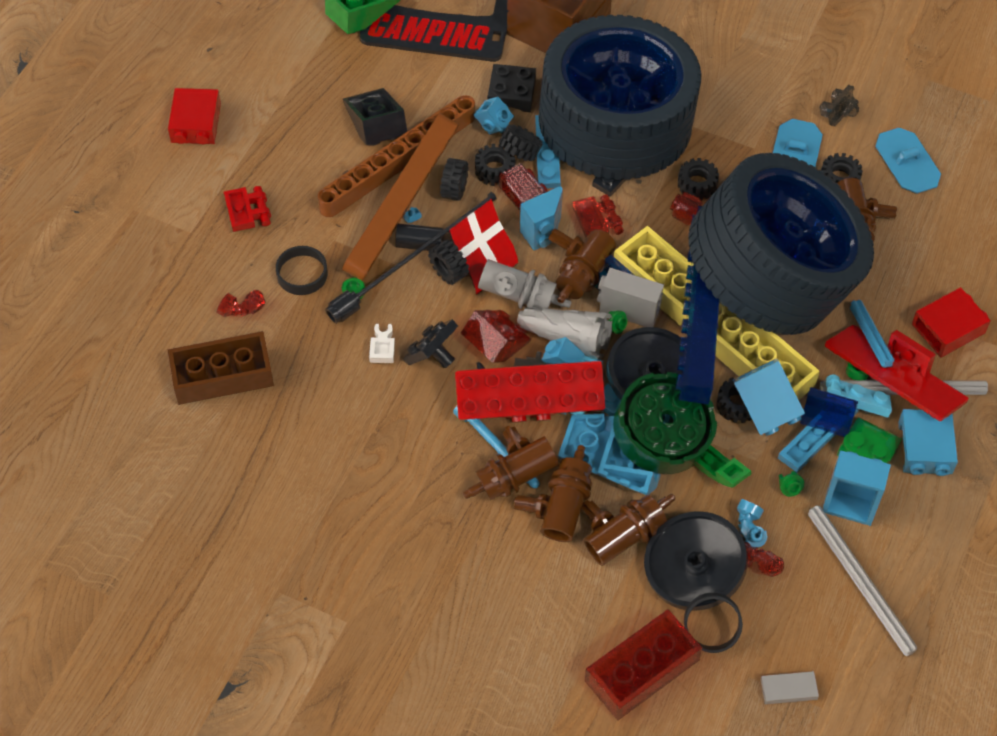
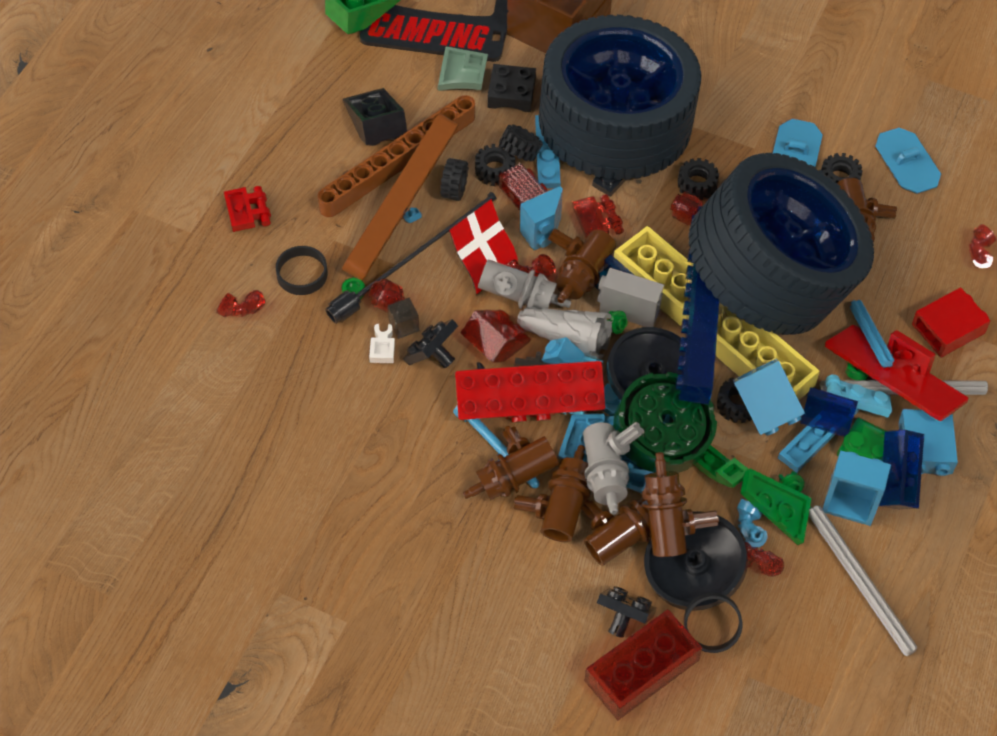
reddish brown brick [167,331,274,405] -> none
red brick [168,88,221,145] -> none
black brick [396,223,444,251] -> none
black tyre [428,240,469,285] -> none
dark azure brick [474,97,514,134] -> none
light grey tile [760,671,819,704] -> none
clear smoke hips [819,85,859,126] -> none
none -> clear red head [369,279,405,313]
none -> clear smoke brick [388,297,420,339]
none -> sand green plate [438,46,488,91]
none -> clear red arm [507,254,556,278]
none -> light grey piece [583,422,644,515]
none -> black plate [597,586,657,638]
none -> reddish brown piece [642,452,719,557]
none -> green wing [740,468,812,545]
none -> clear blue brick [879,430,924,510]
none -> clear red arm [969,224,996,269]

